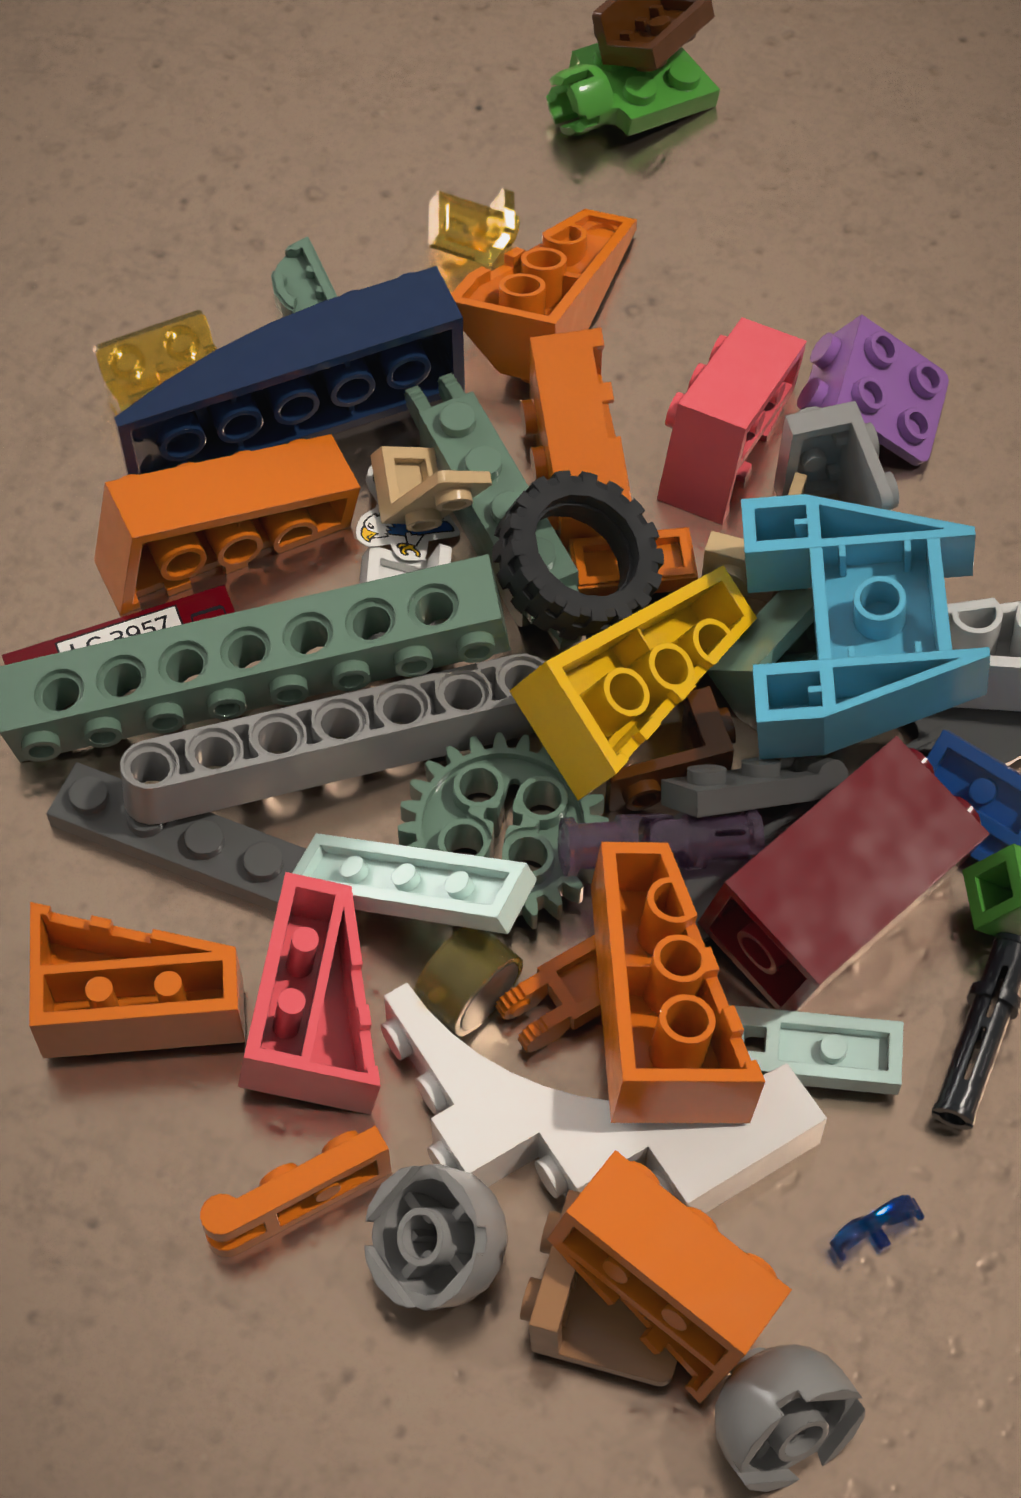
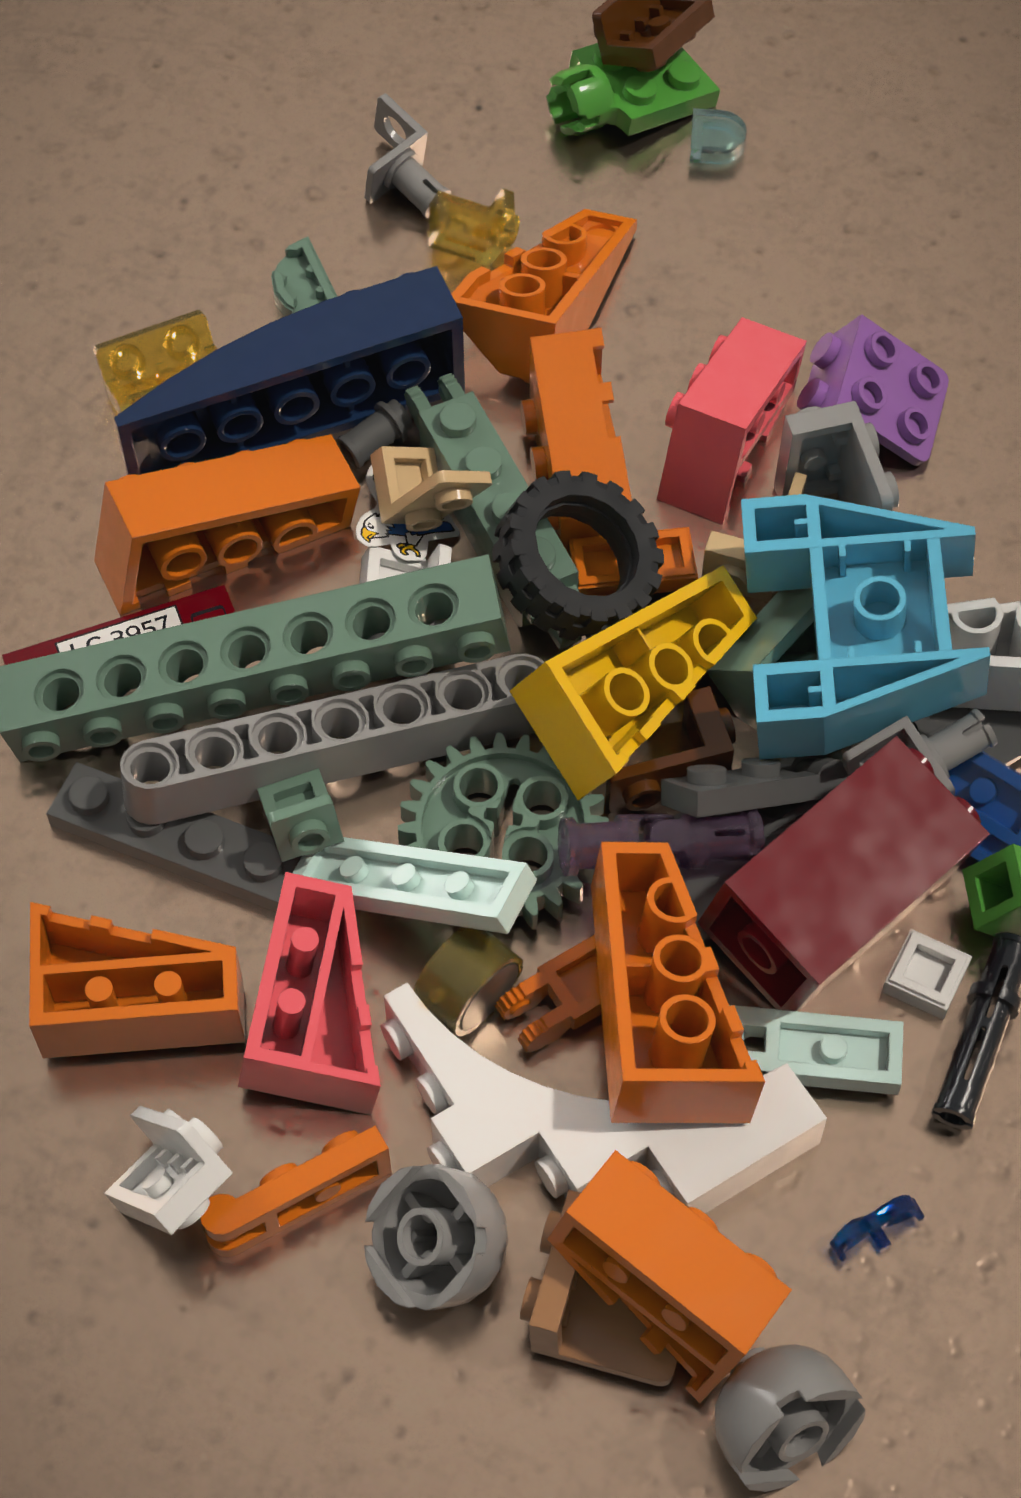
none -> white bracket [104,1106,233,1235]
none -> sand green bracket [257,768,344,862]
none -> dark grey pin [335,399,414,470]
none -> light grey bracket [364,93,451,218]
none -> clear light blue tile [690,108,747,164]
none -> light grey bracket [842,708,998,796]
none -> white tile [882,929,972,1020]

